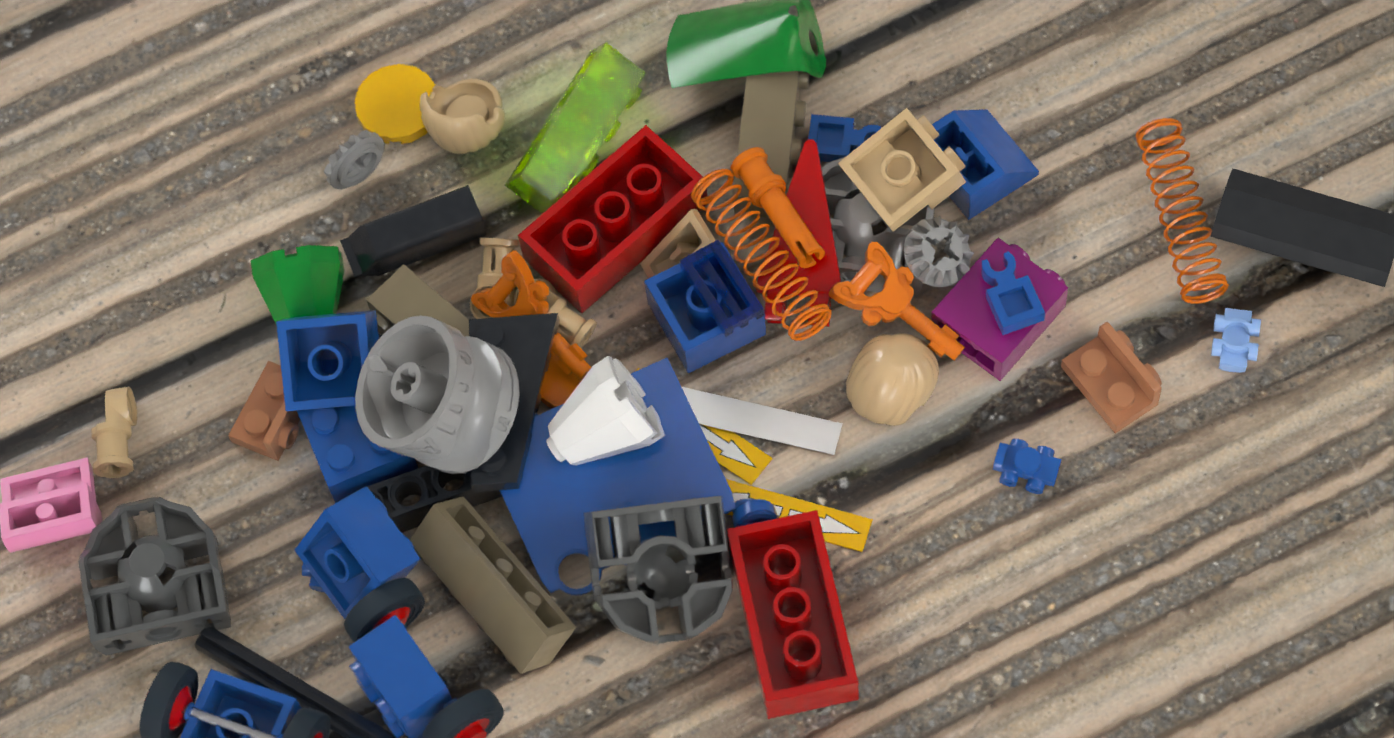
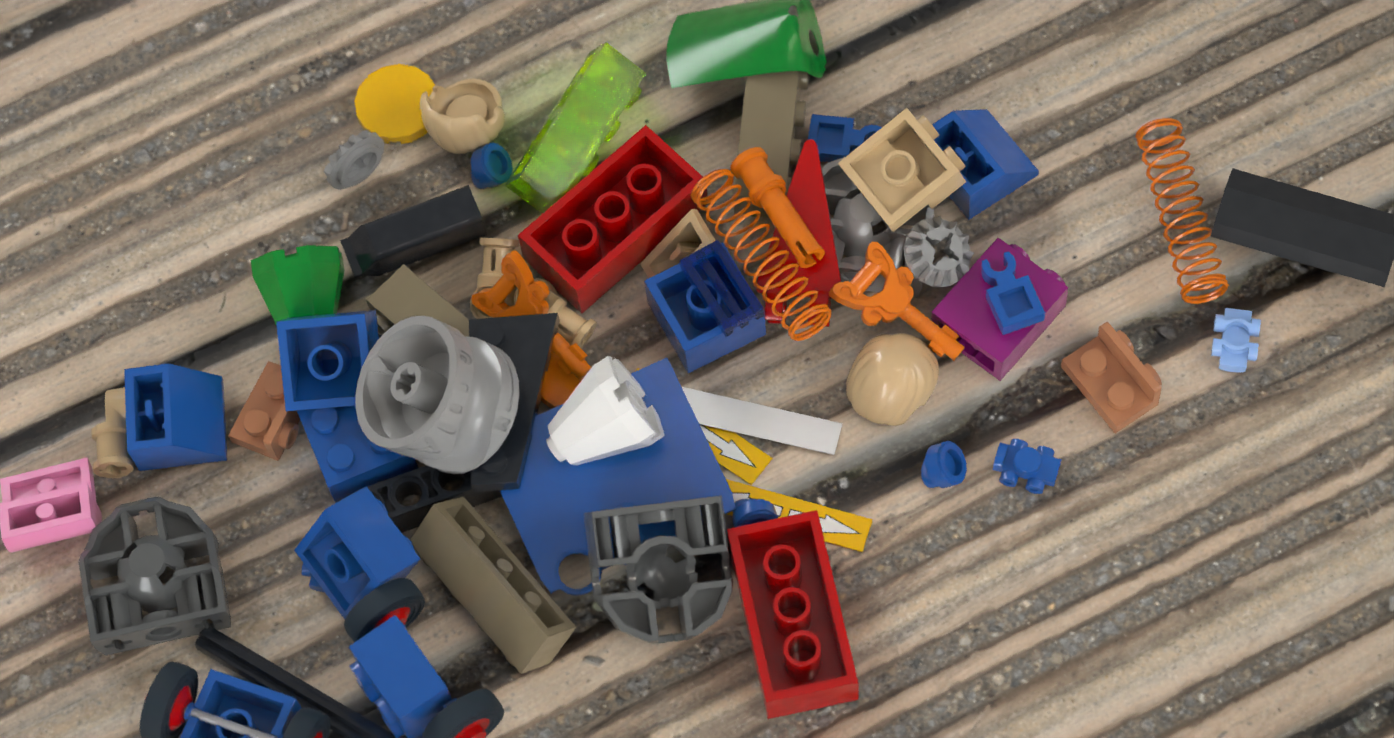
none -> blue slope [124,364,227,471]
none -> blue tile [471,143,513,189]
none -> blue tile [921,441,967,488]

